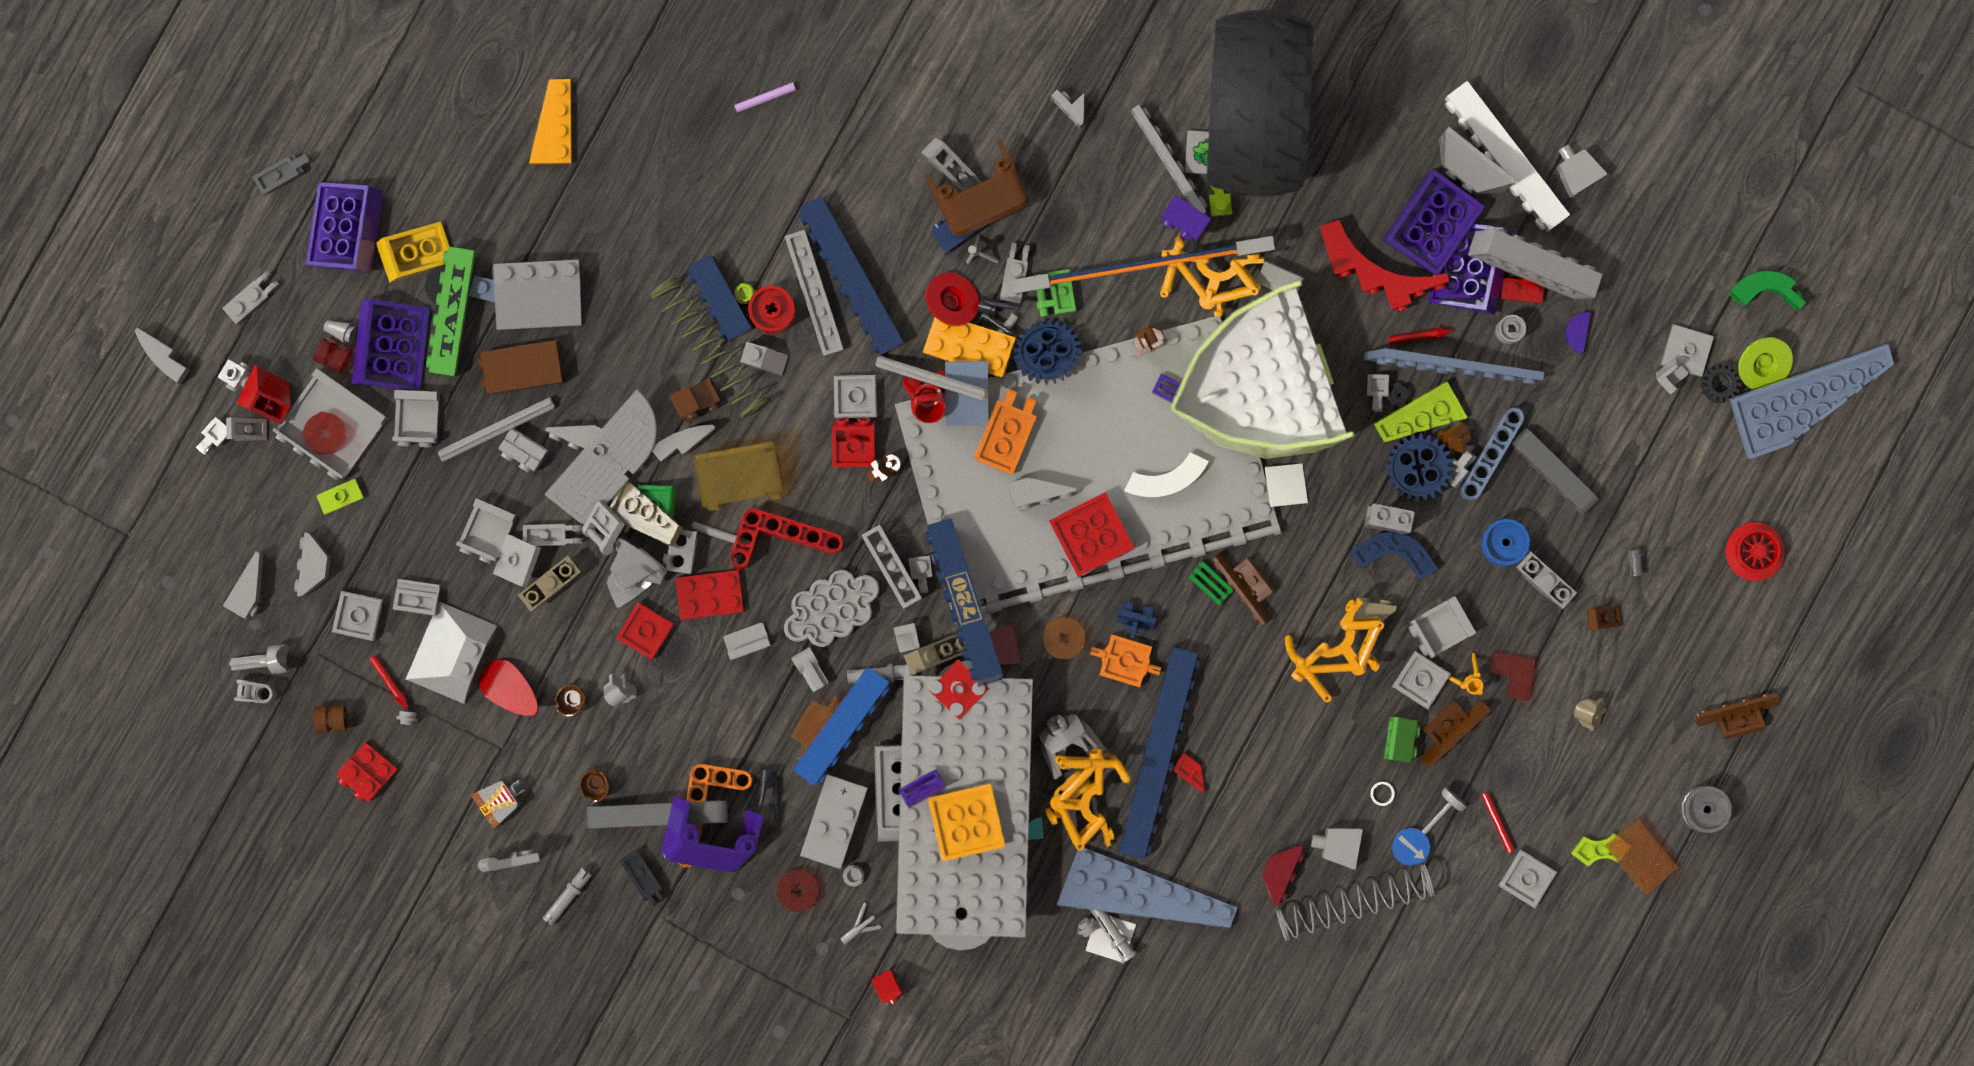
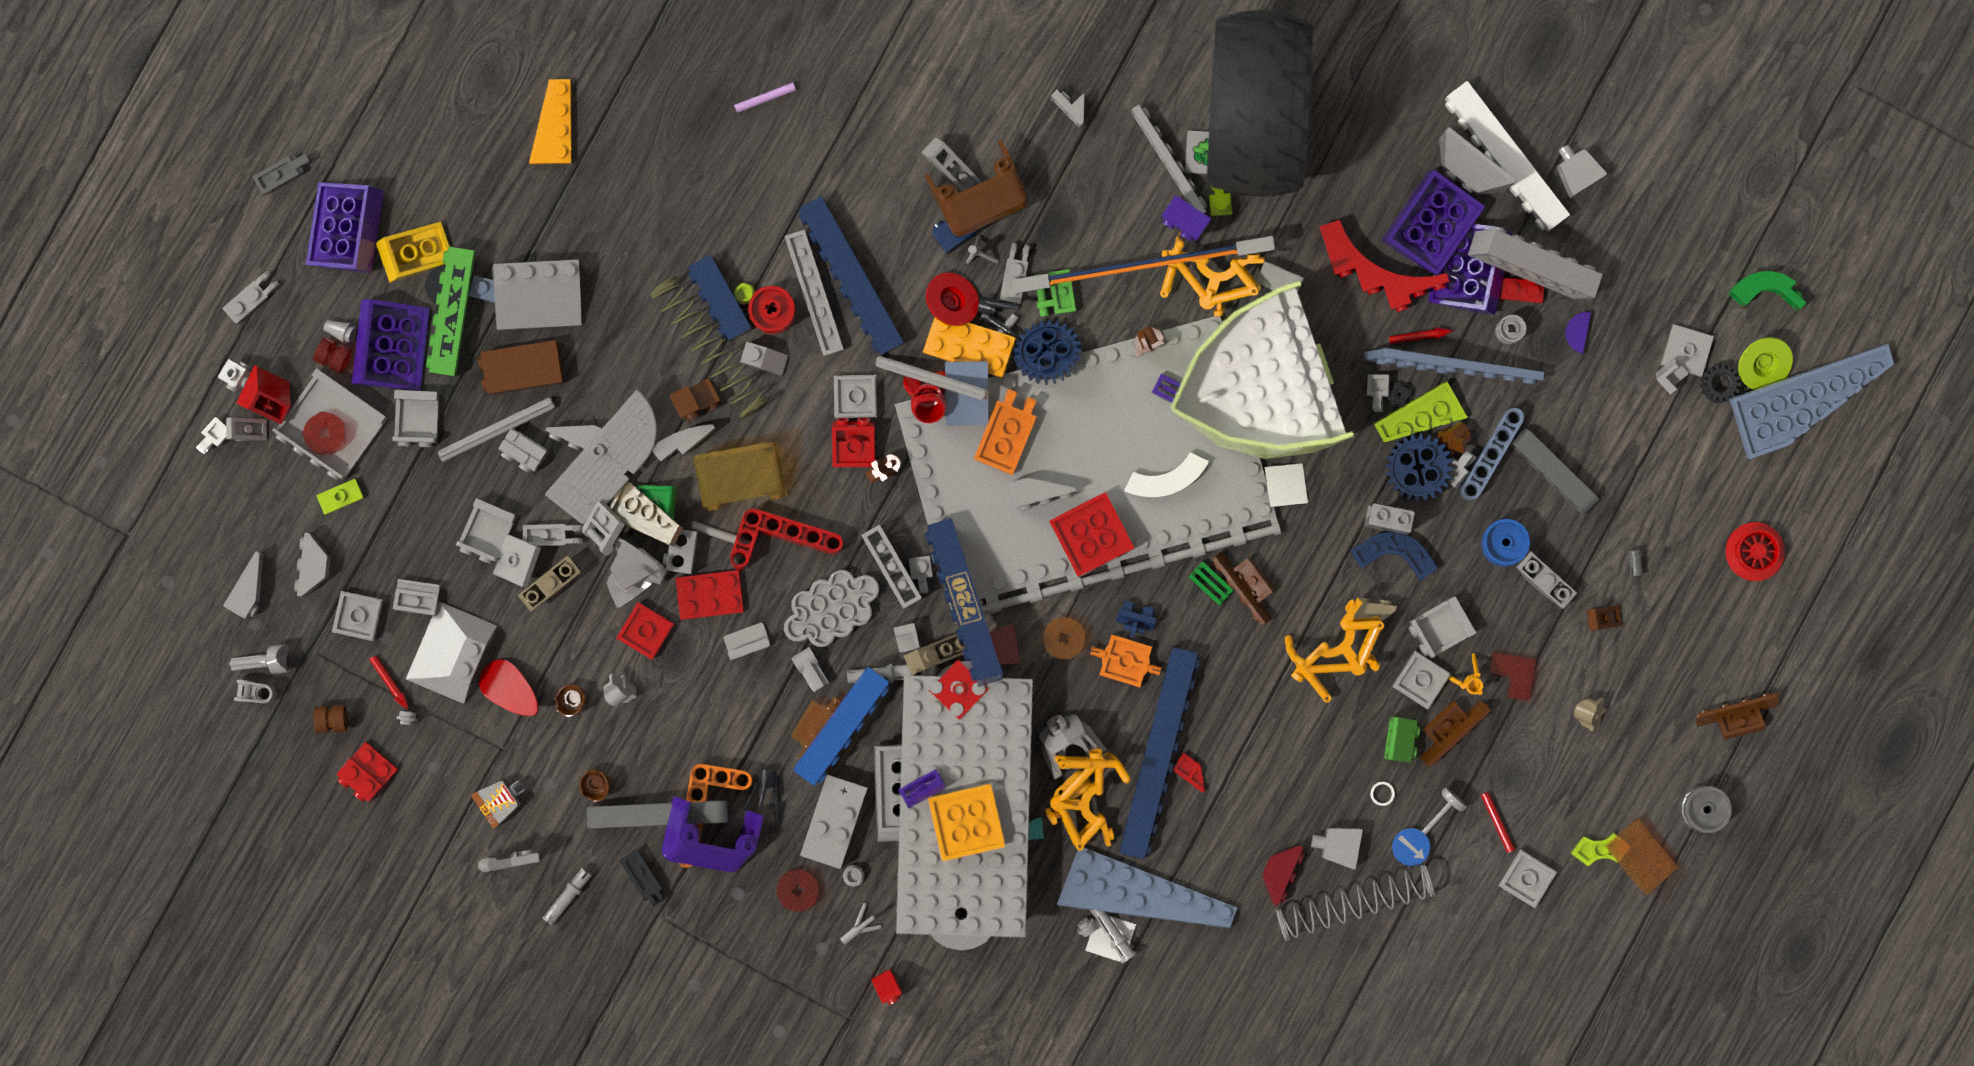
light grey slope [135,328,190,384] -> none

